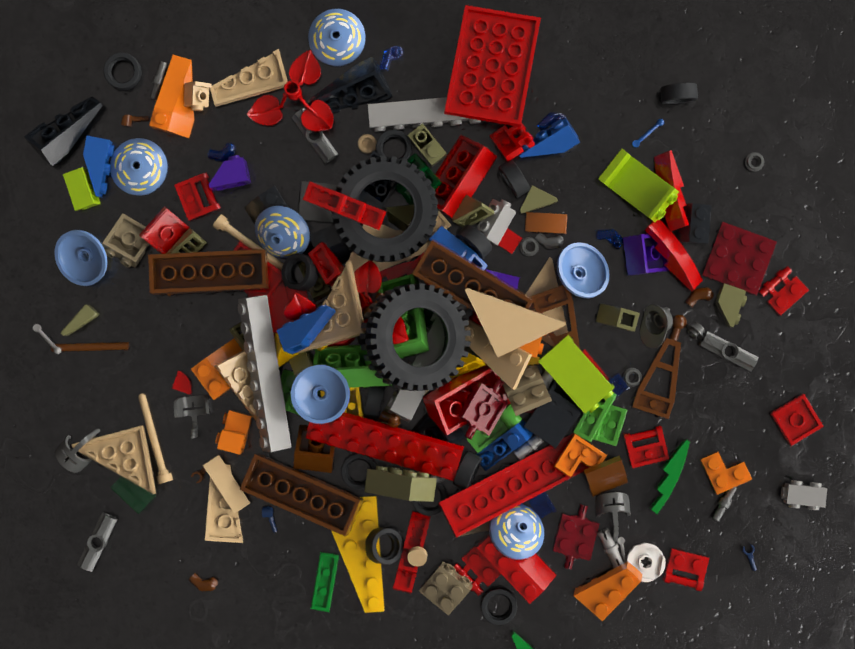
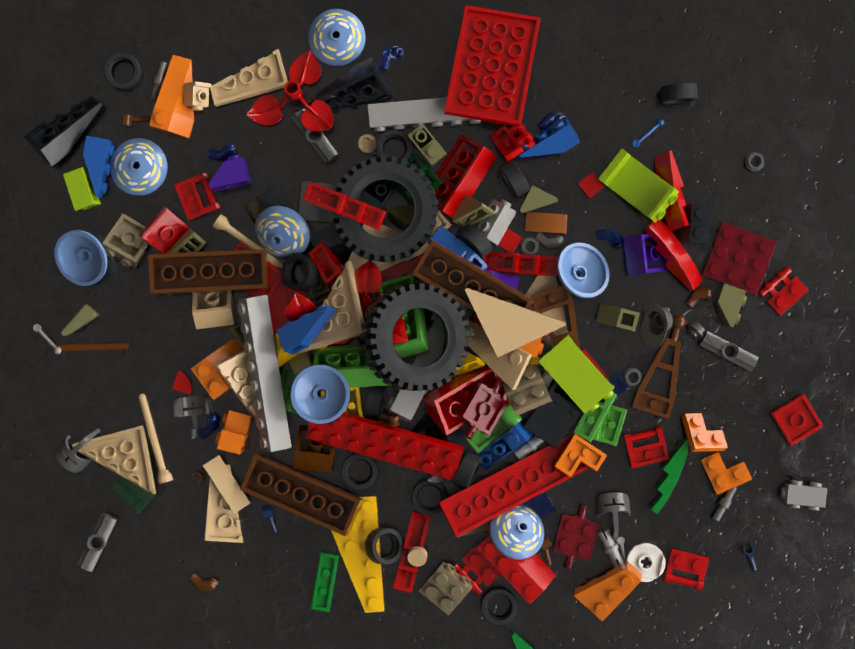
olive brick [365,466,437,502] -> none
reddish brown slope [584,456,628,497] -> none
none -> tan slope [192,291,235,330]
none -> clear blue arm [198,412,220,440]
none -> red slope [483,252,559,277]
none -> reddish brown hand [541,537,553,565]
none -> red tile [578,172,605,199]
none -> plate [682,413,728,452]

